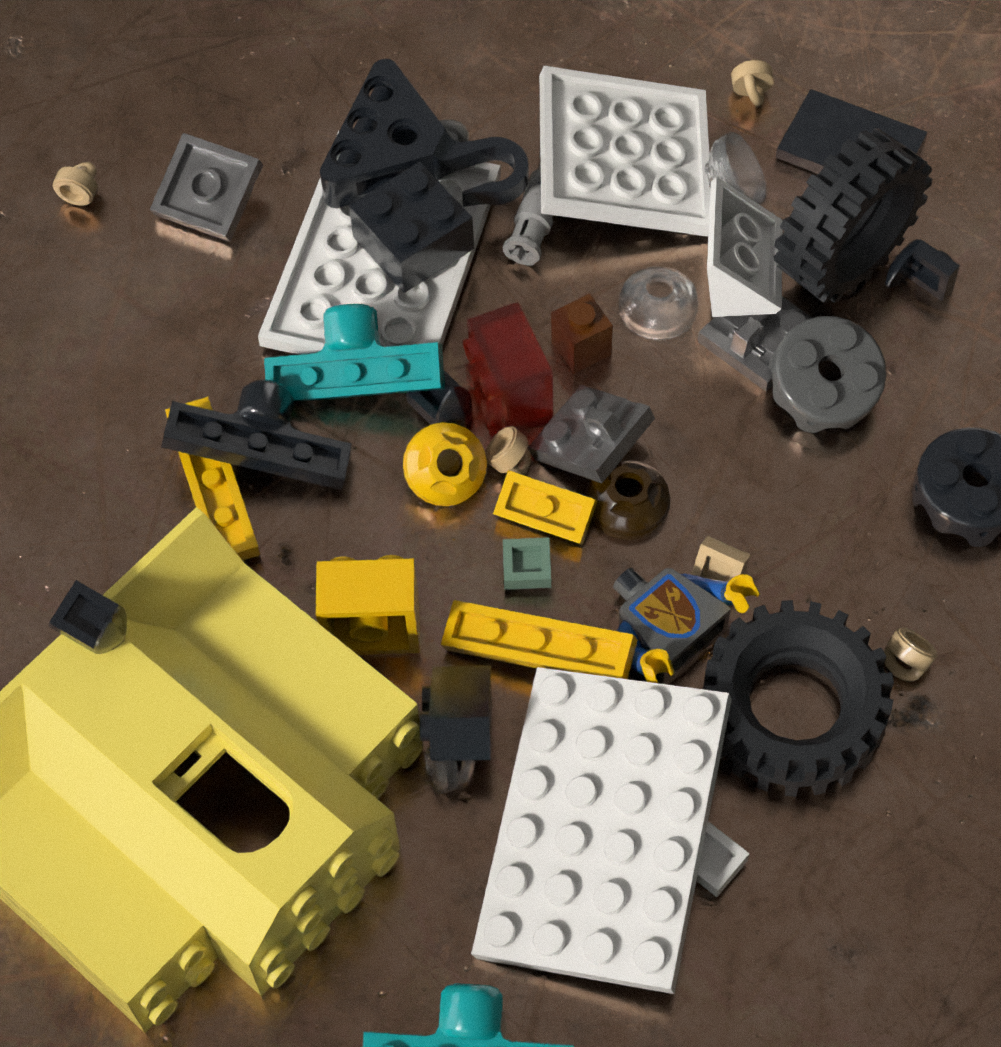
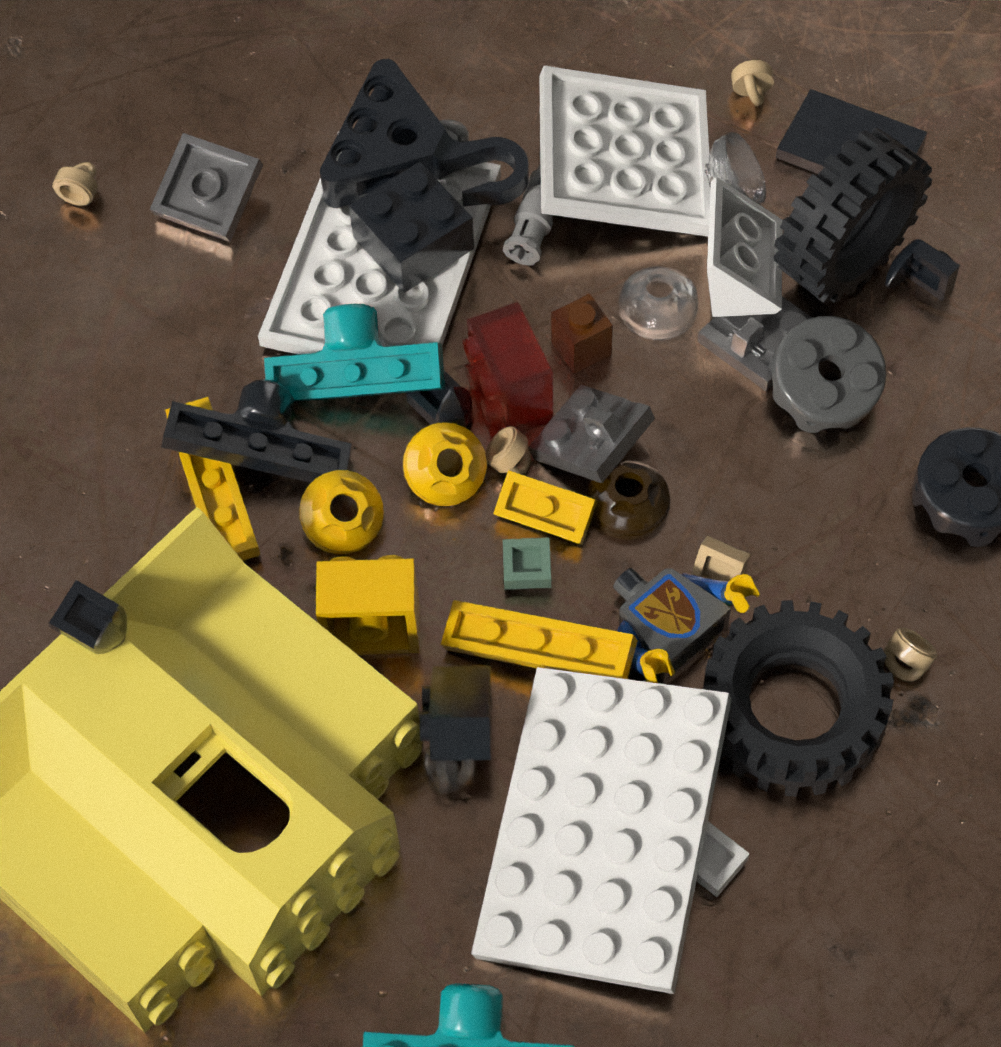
none -> yellow piece [299,470,384,555]

